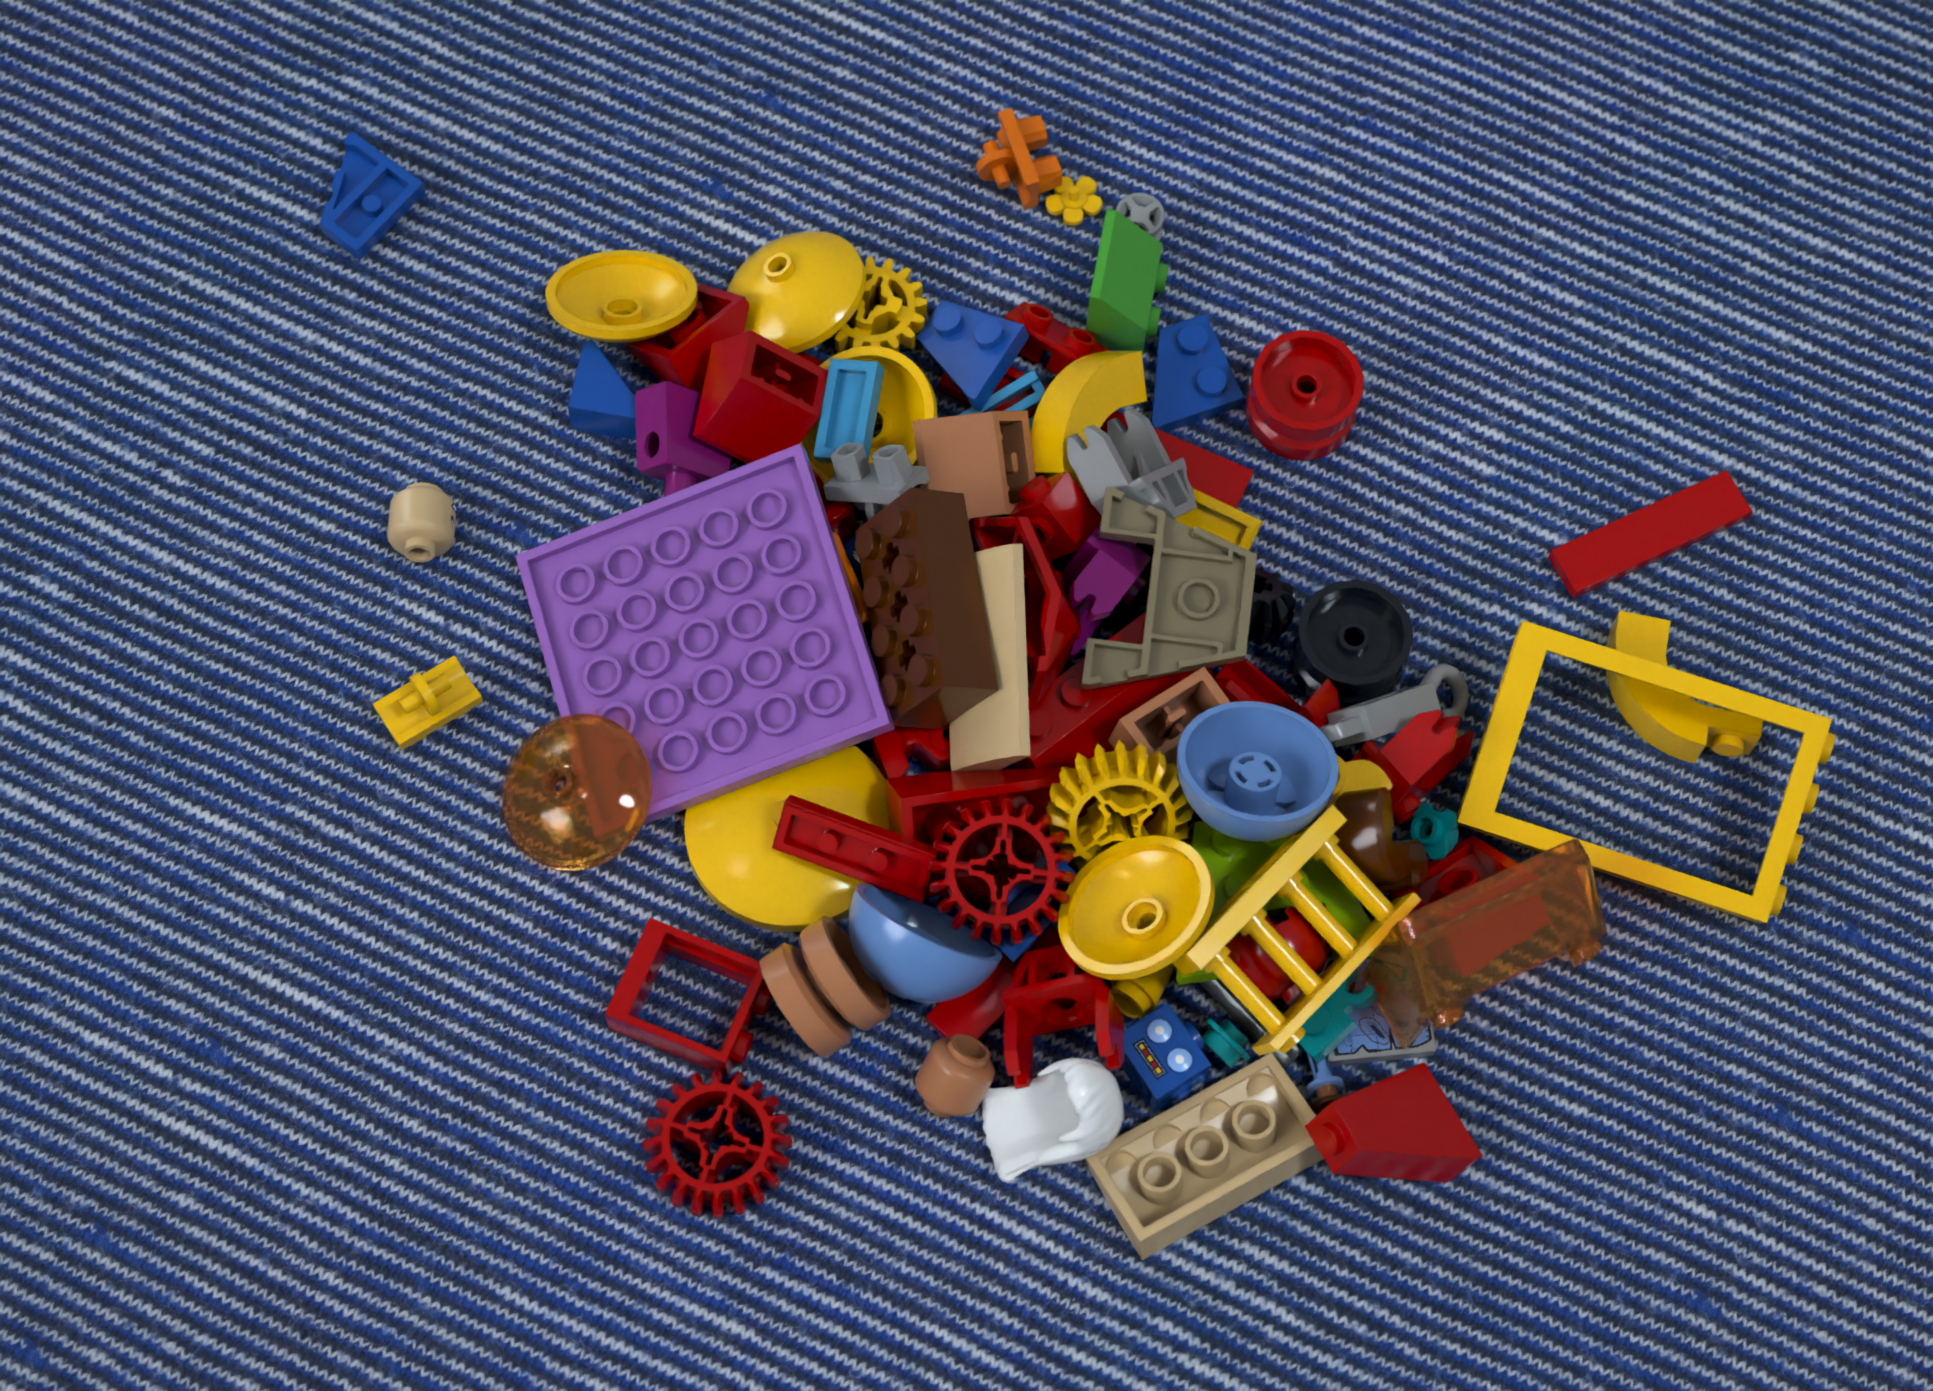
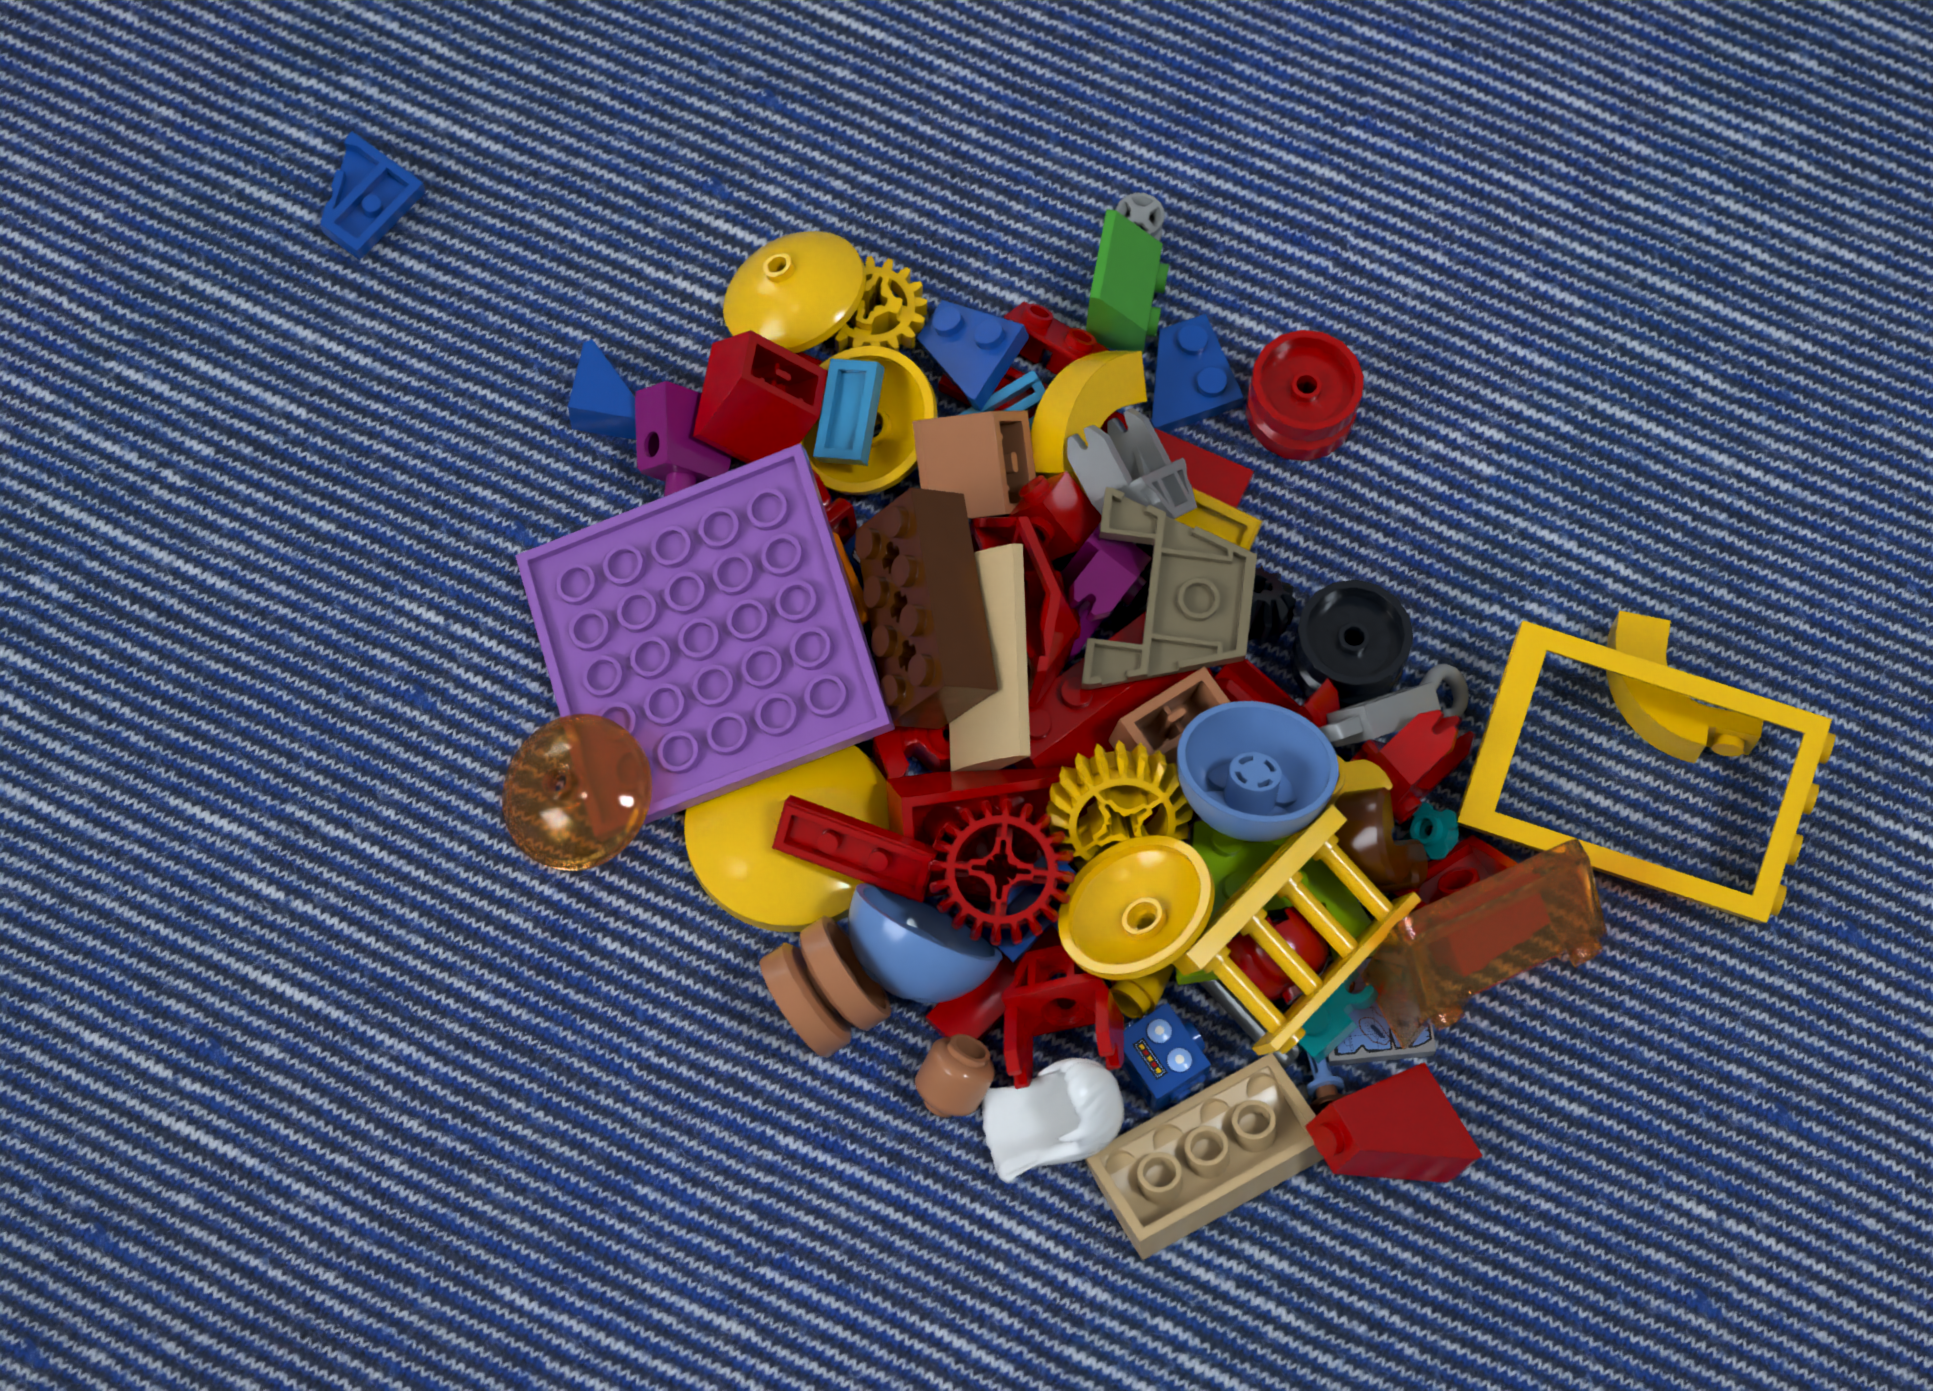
yellow hips [373,655,483,751] -> none
tan head [387,482,456,562] -> none
yellow dish [546,250,698,343] -> none
red window [605,918,773,1077] -> none
red slope [625,284,749,393] -> none
red gear [643,1069,792,1219] -> none
light grey hips [823,442,930,520] -> none
orange hips [975,108,1063,210] -> none
yellow plant [1046,176,1102,226] -> none
teal plate [1201,1018,1251,1068] -> none
red tile [1548,470,1753,599] -> none

